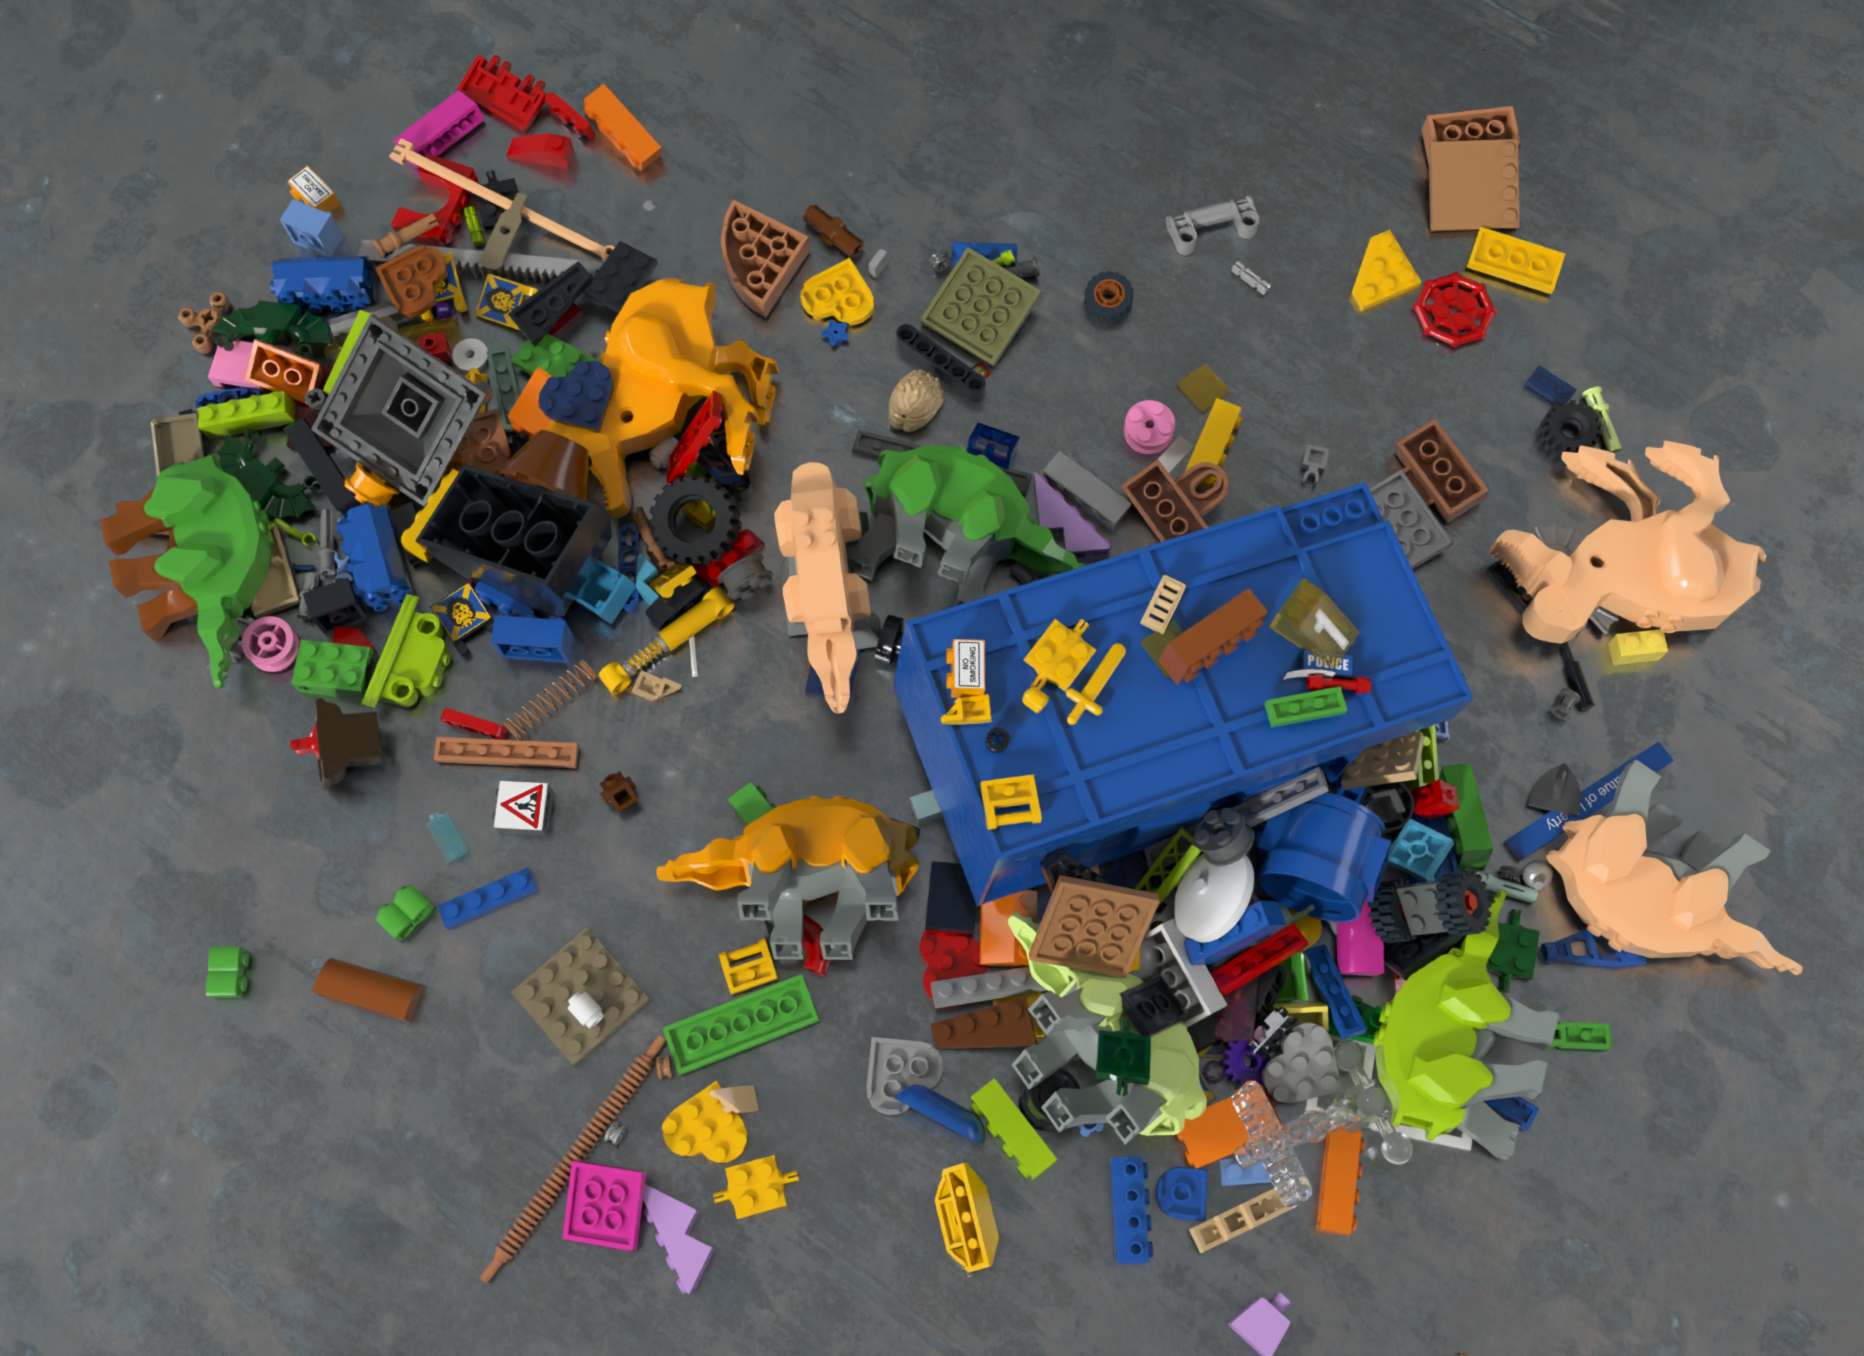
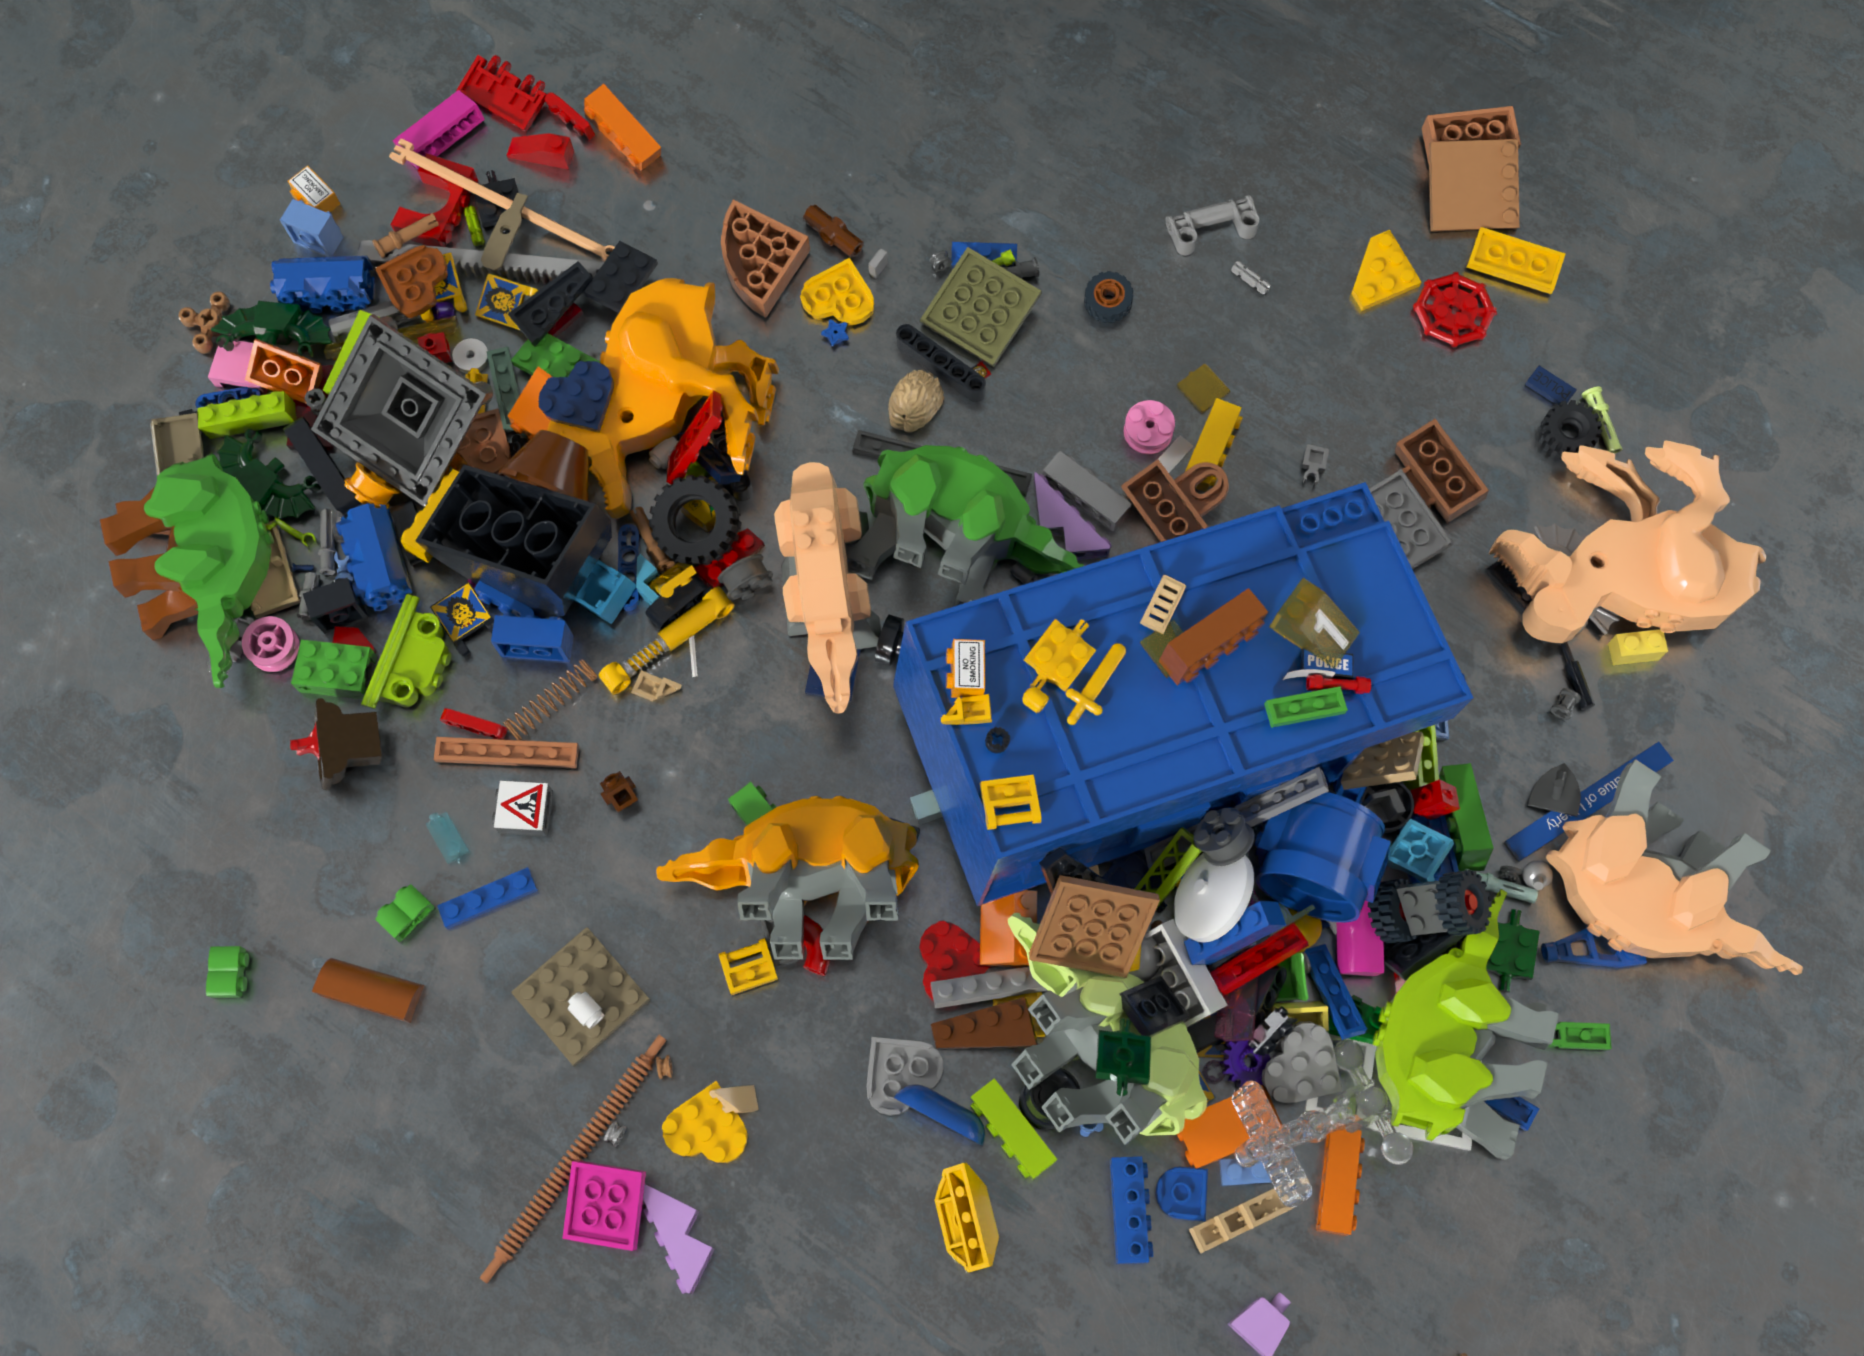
bright green plate [662,974,819,1076] -> none
yellow plate [713,1155,799,1219] -> none
black tile [925,861,977,934] -> none
clear blue window [967,422,1020,470] -> none

